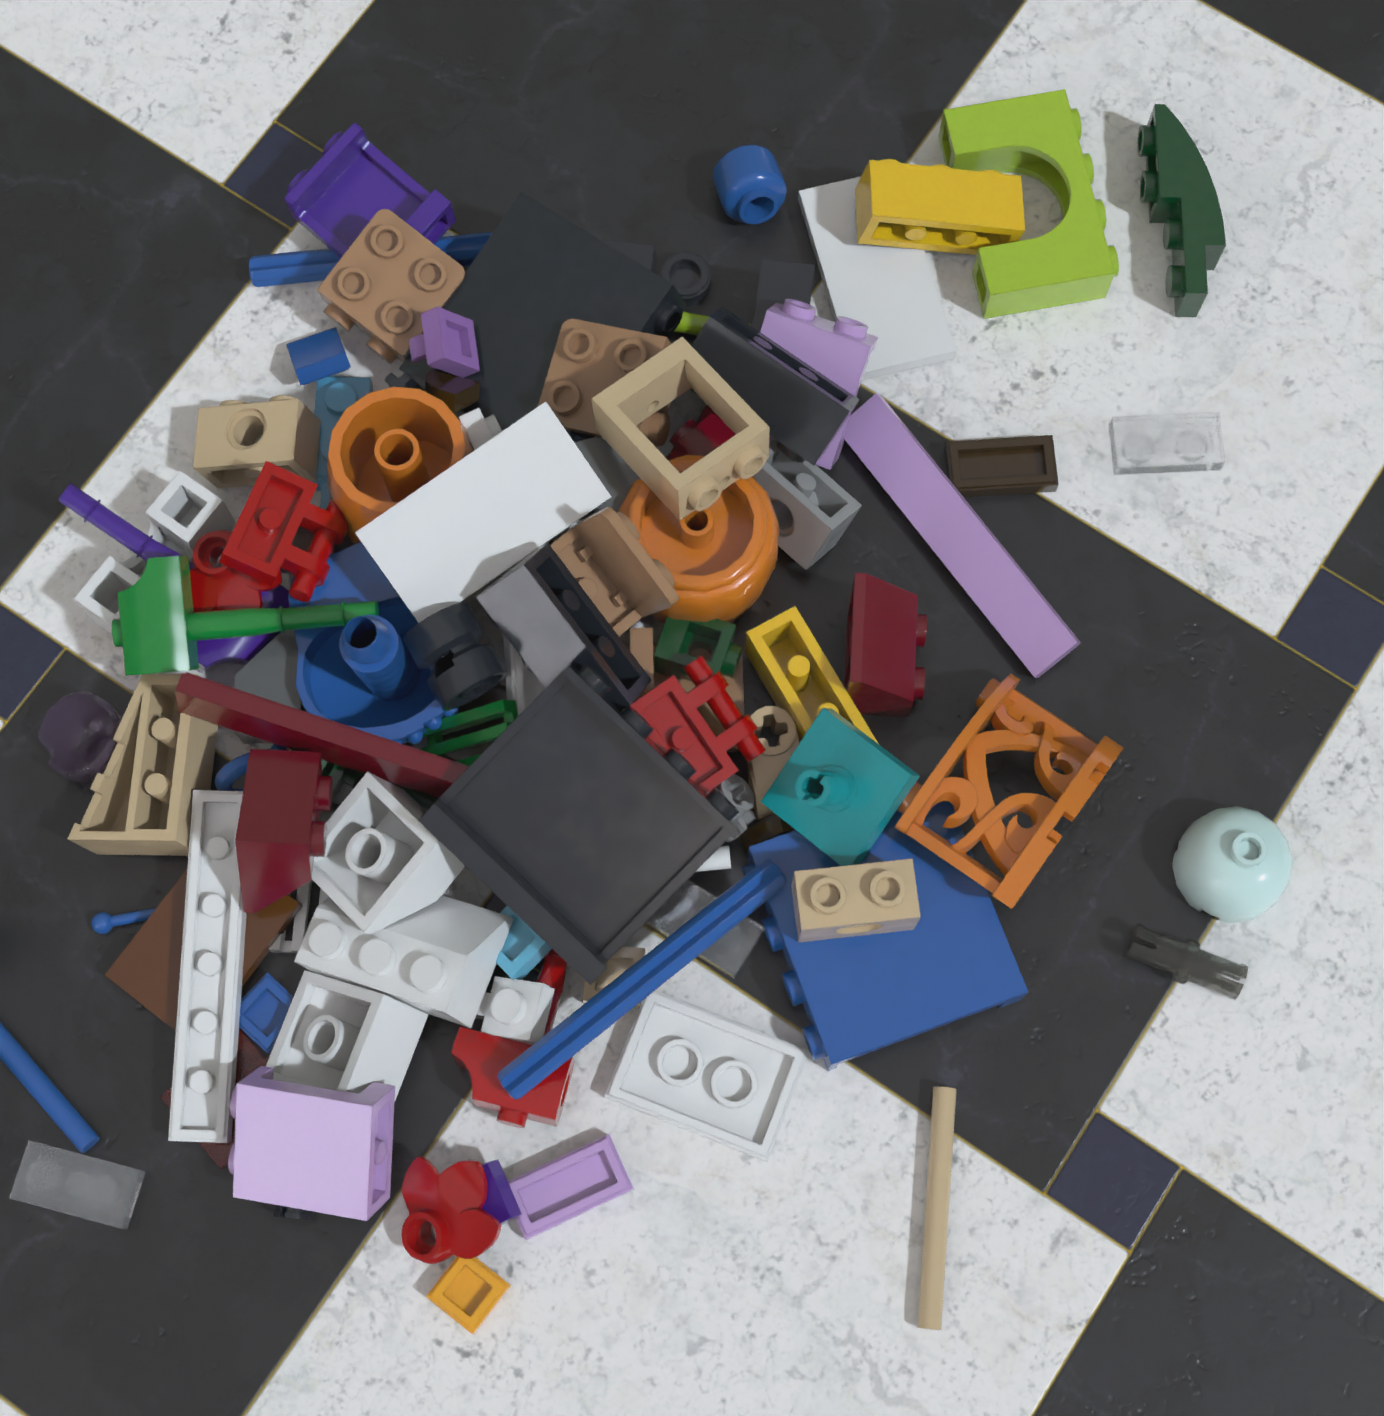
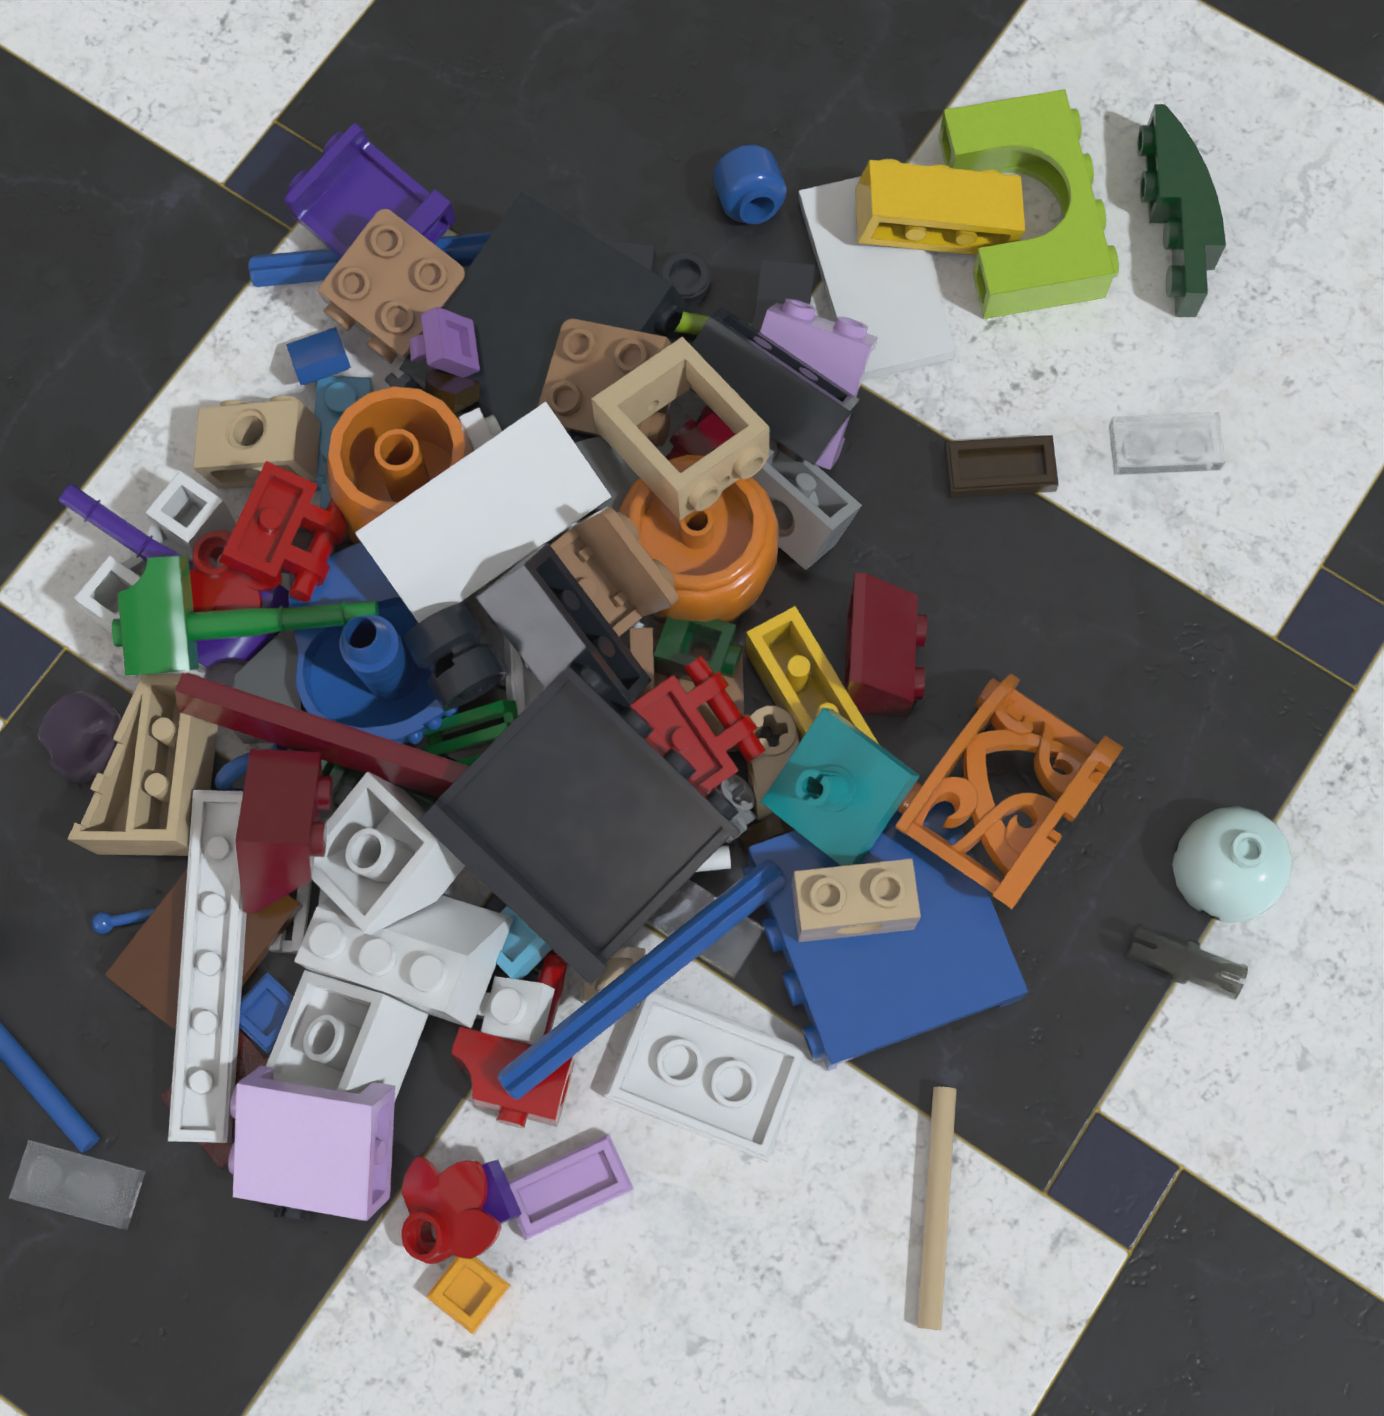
lavender tile [843,393,1081,678] -> none

